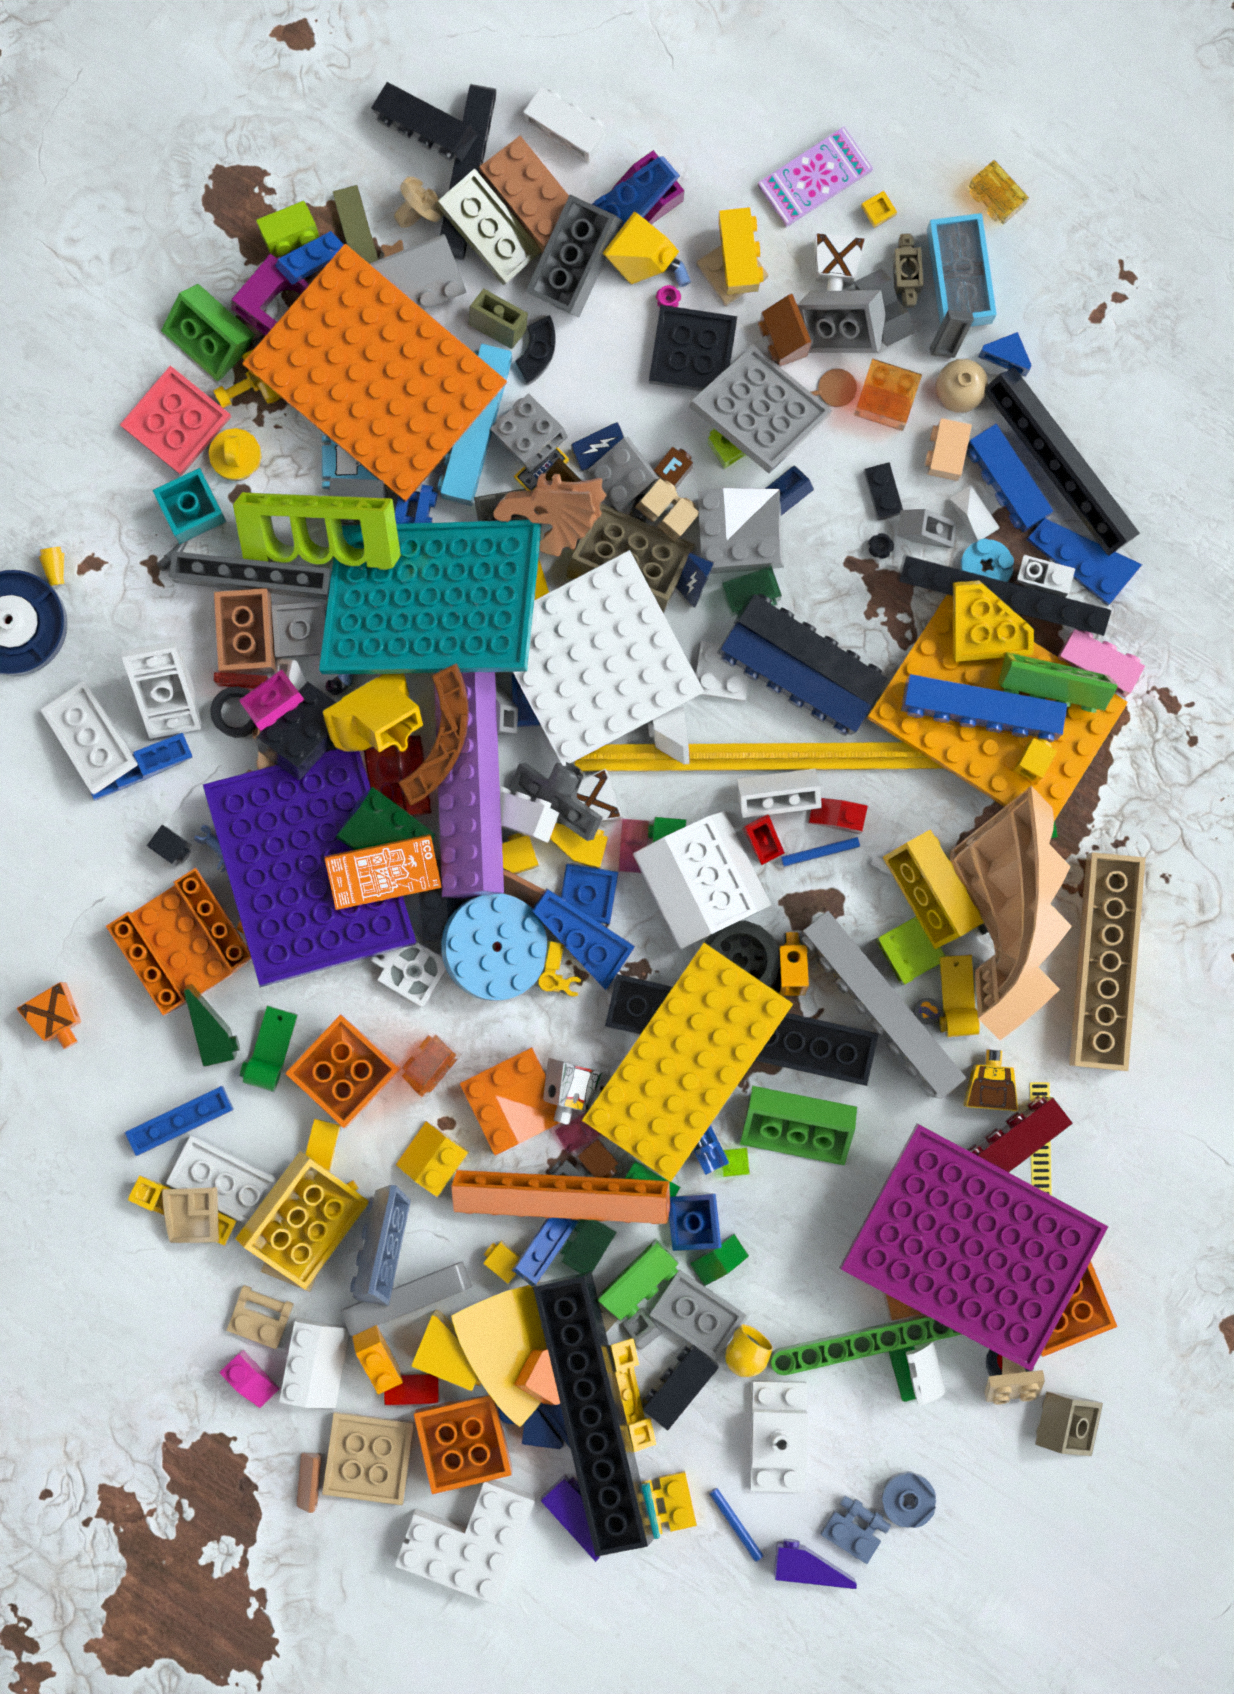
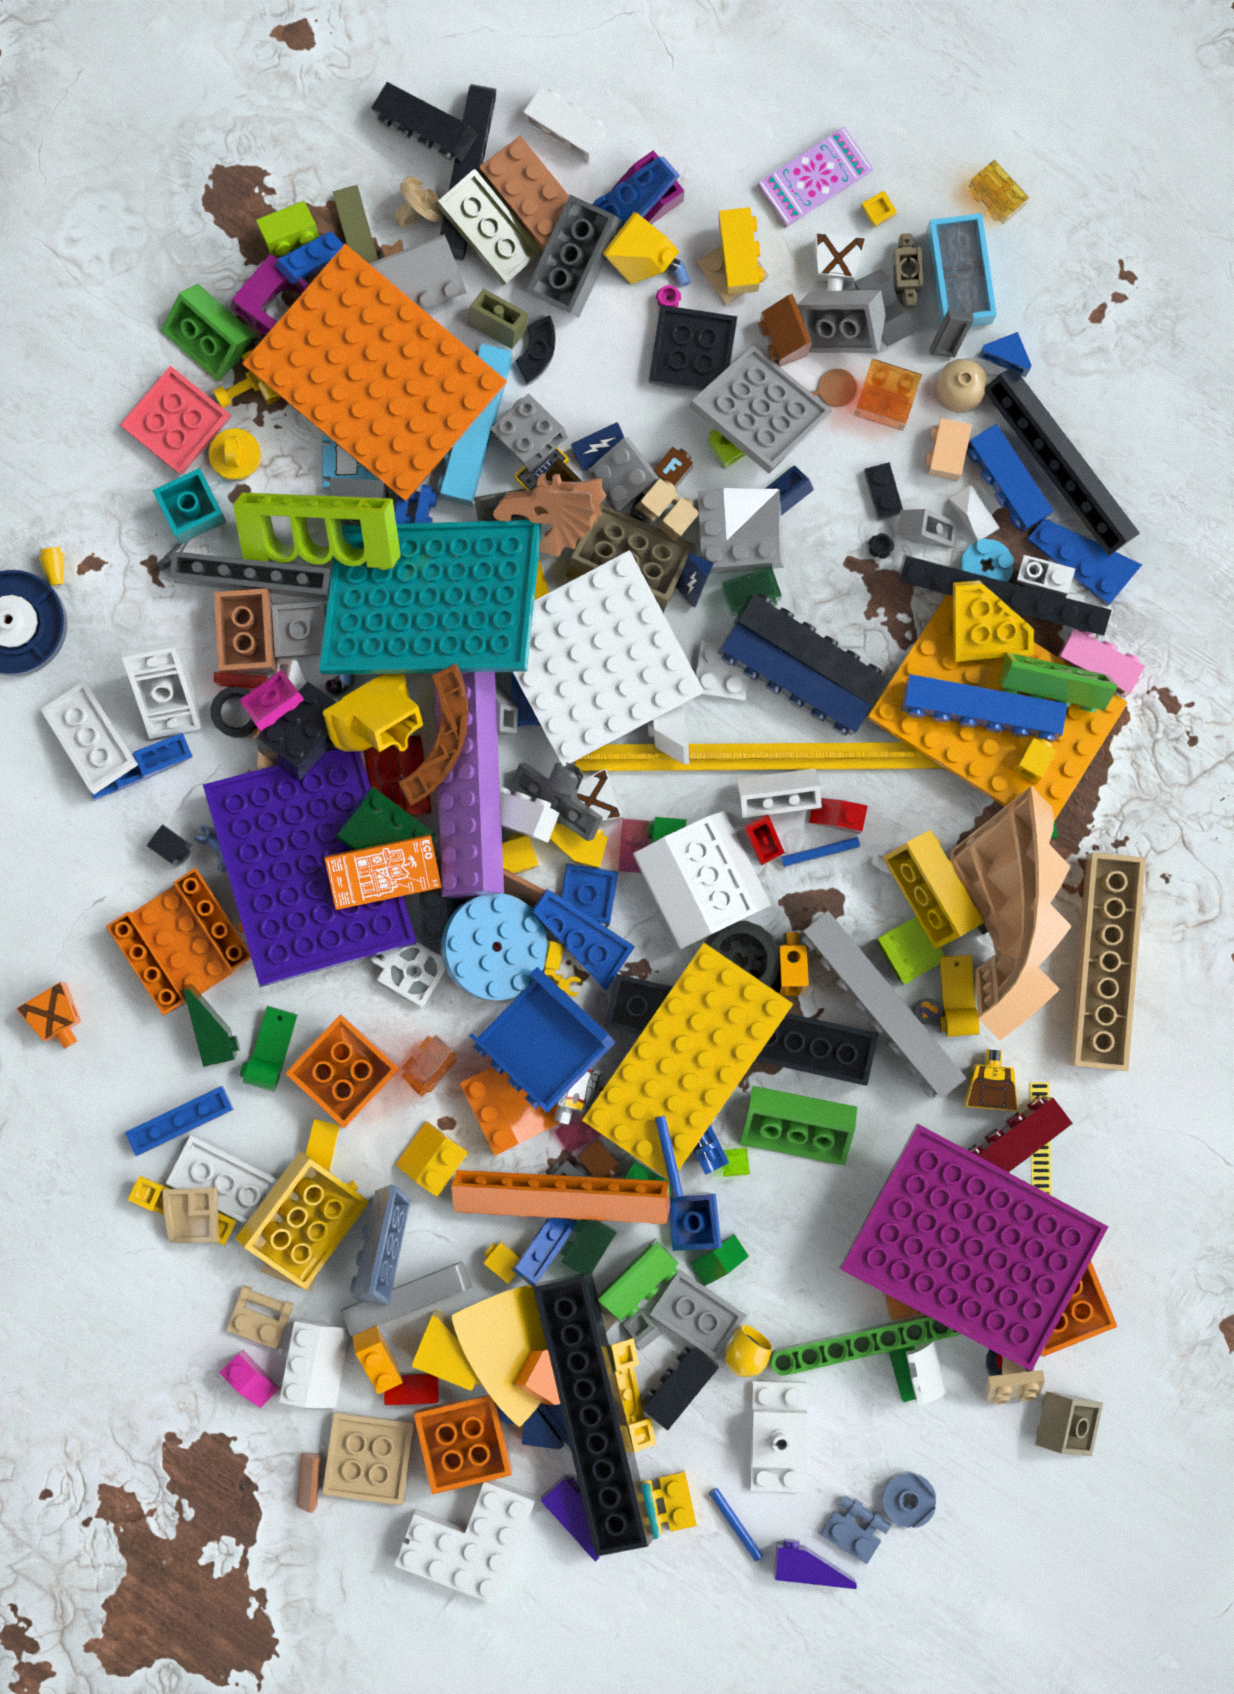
none -> blue panel [469,967,616,1112]
none -> blue bar [655,1115,683,1198]

